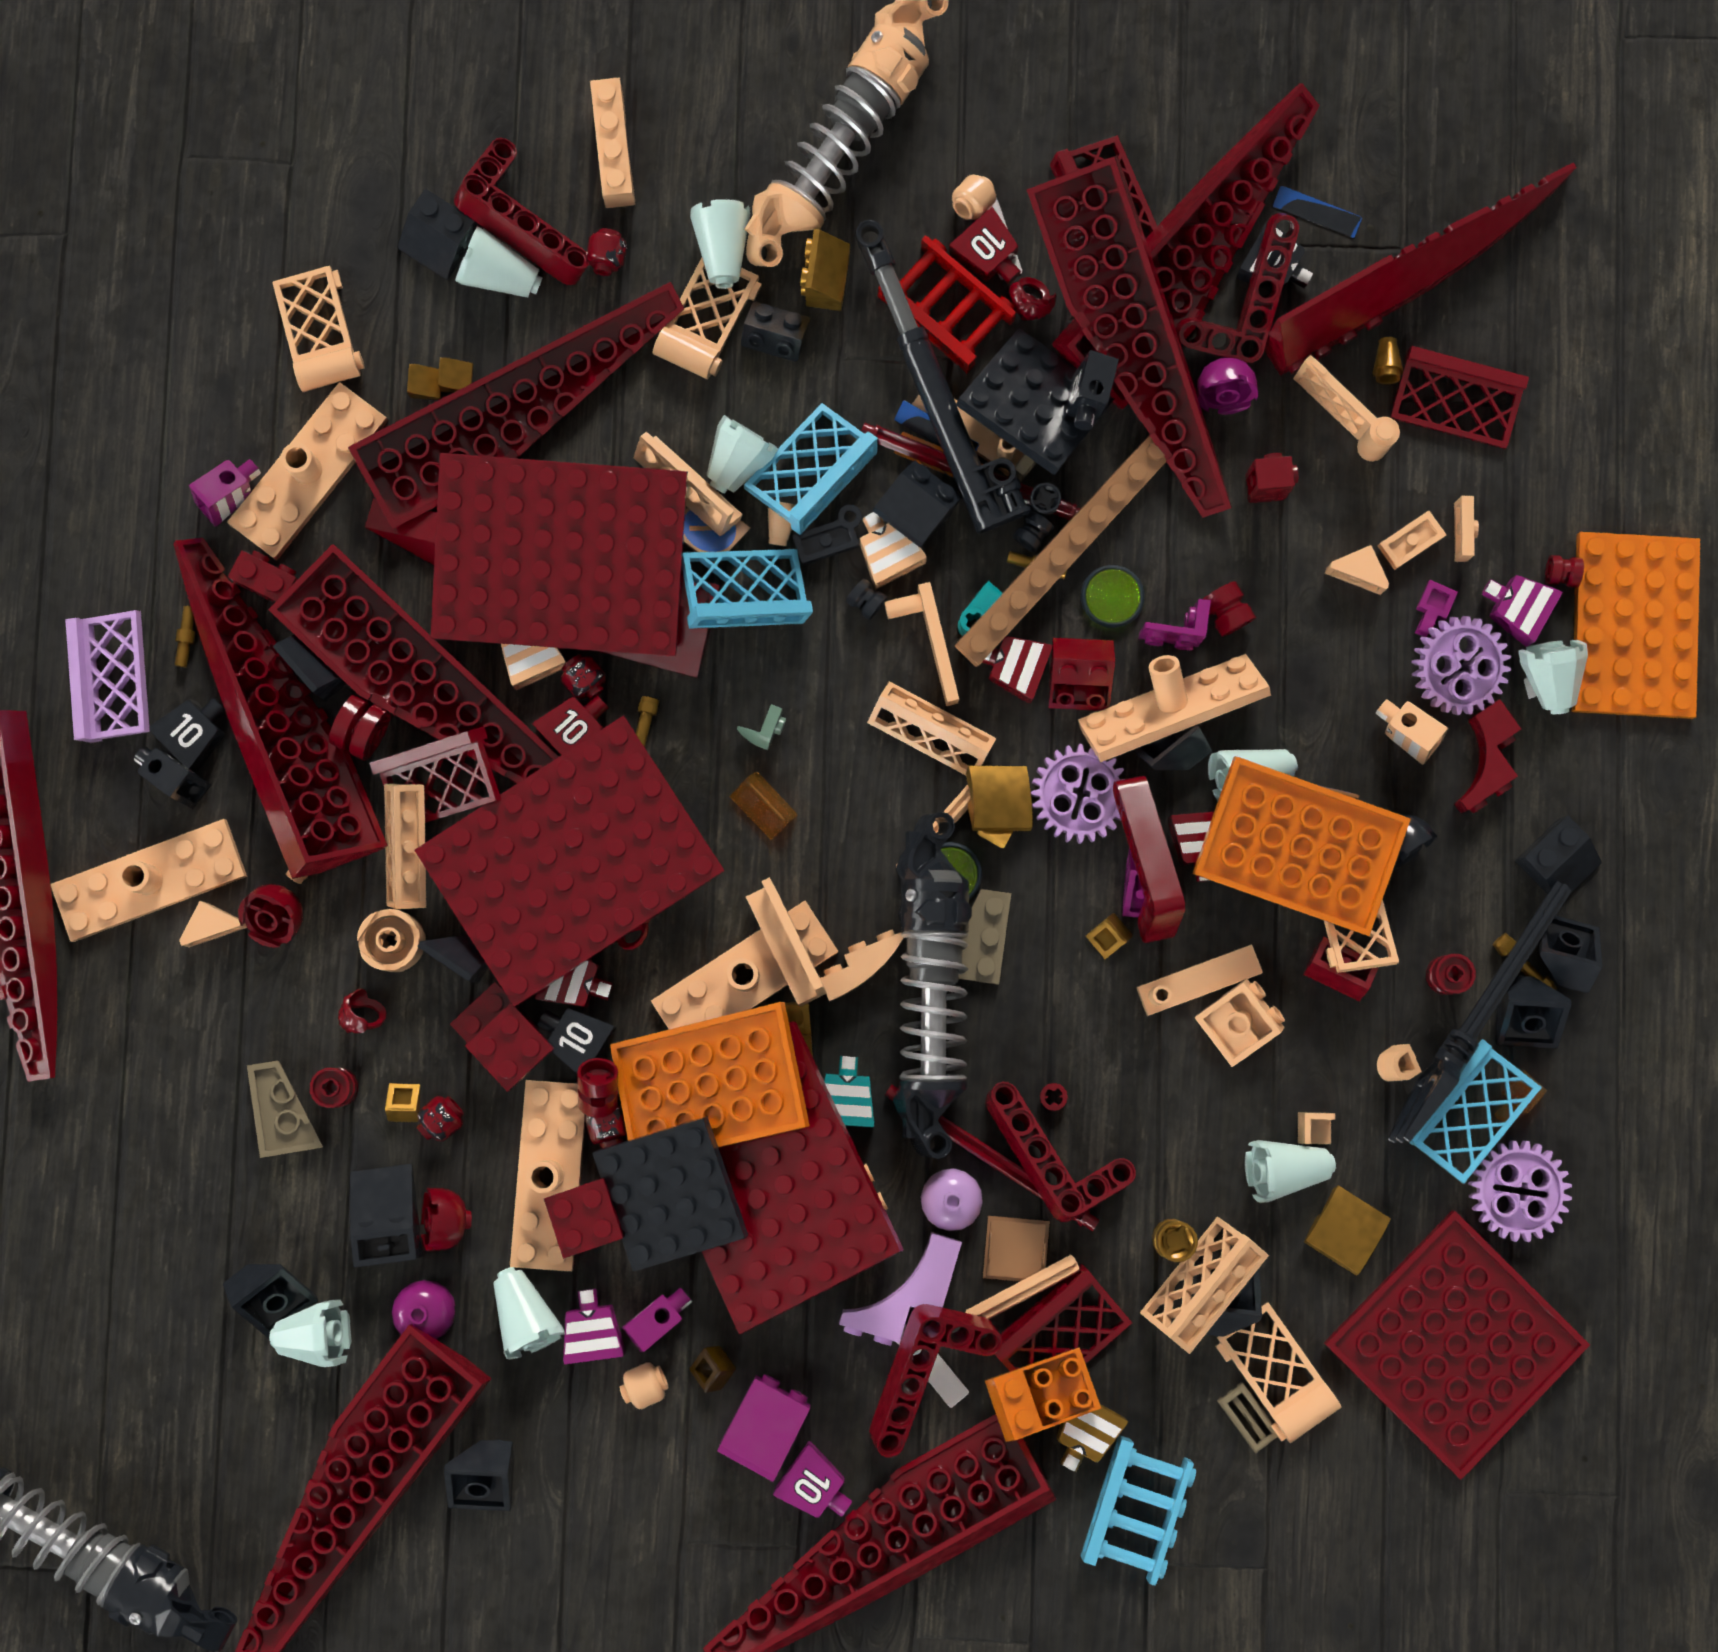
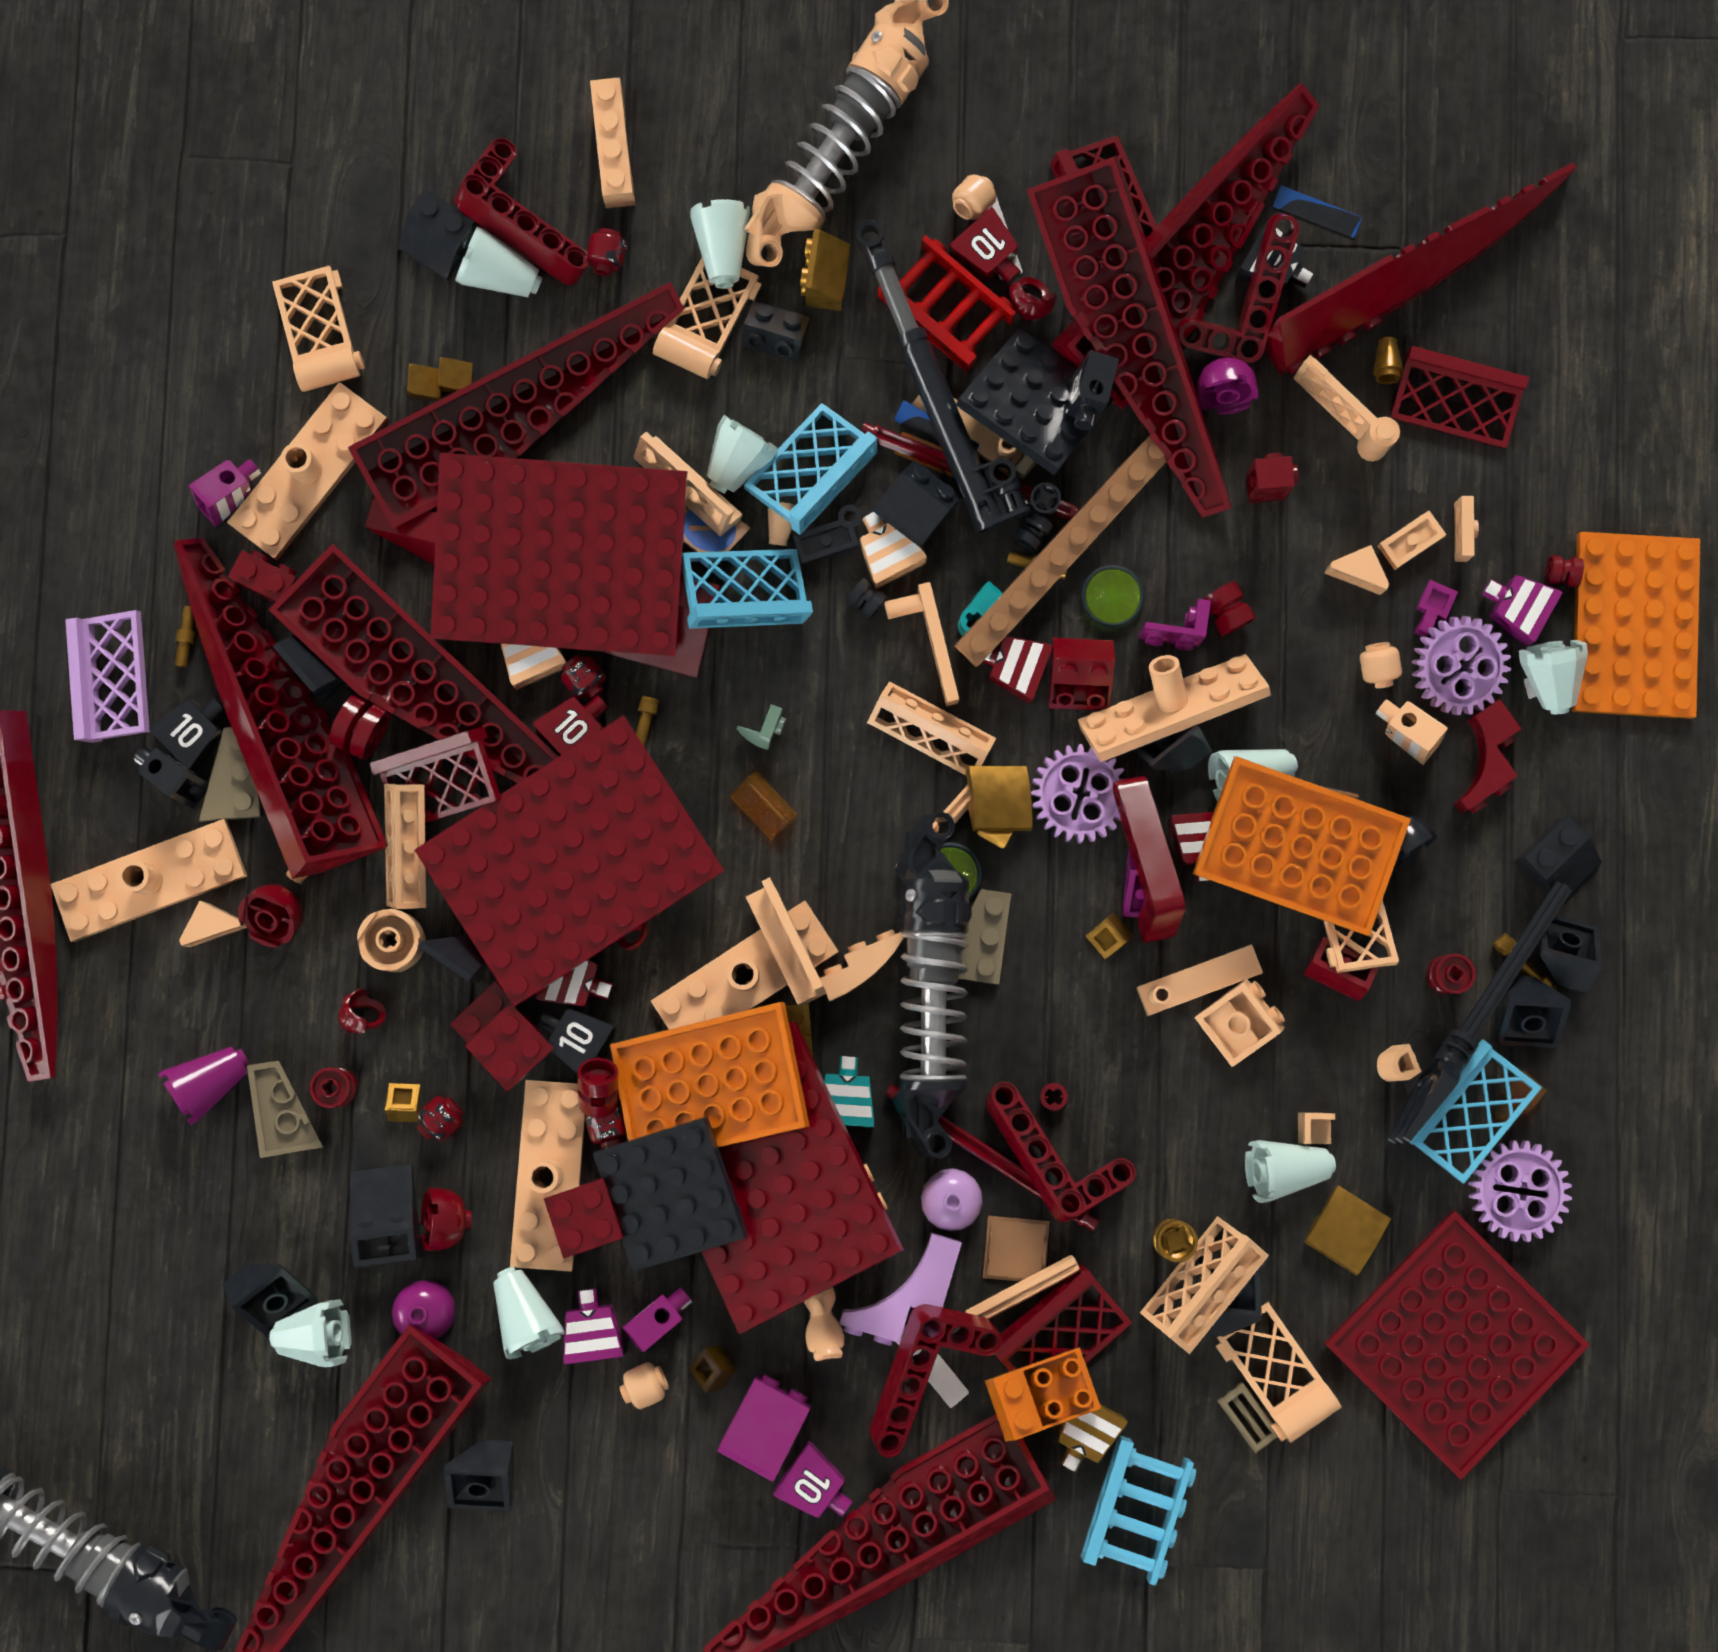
none -> magenta cone [157,1047,250,1126]
none -> dark tan wing [199,727,263,822]
none -> light nougat animal [804,1287,844,1361]
none -> light nougat head [1360,642,1402,688]

